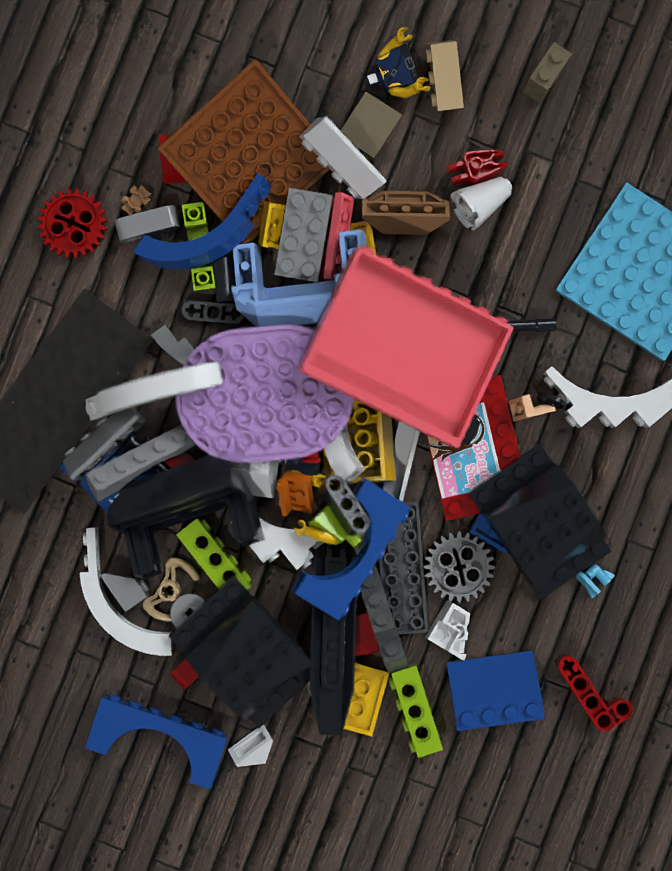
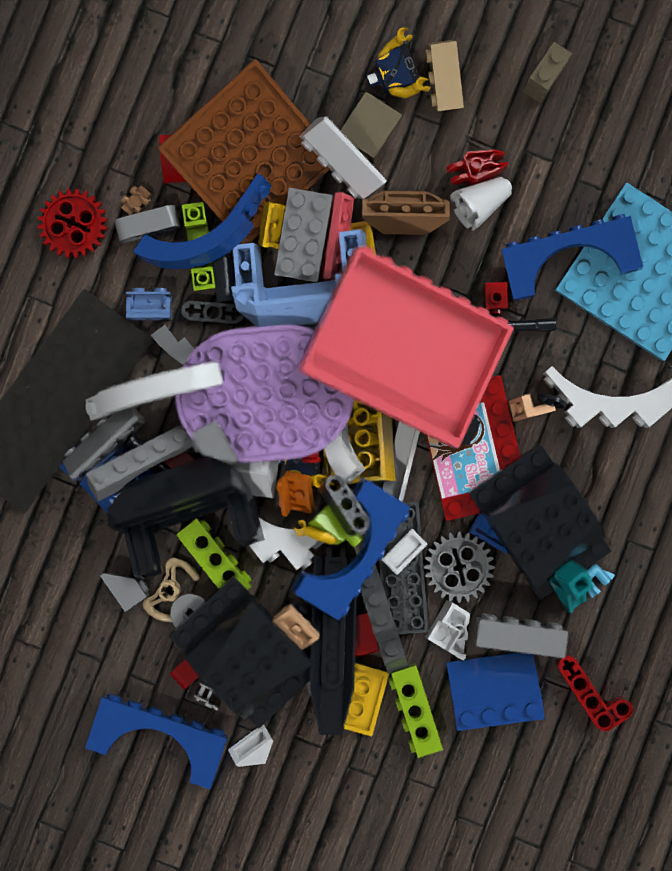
white arch [80,527,174,656] -> none
none -> medium blue hinge [126,288,172,320]
none -> light grey slope [191,421,239,463]
none -> white piece [194,682,219,710]
none -> light nougat piece [273,597,319,650]
none -> white tile [381,529,427,575]
none -> light grey brick [472,613,568,658]
none -> red brick [483,282,508,315]
none -> blue arch [502,214,643,302]
none -> teal arch [549,560,594,614]

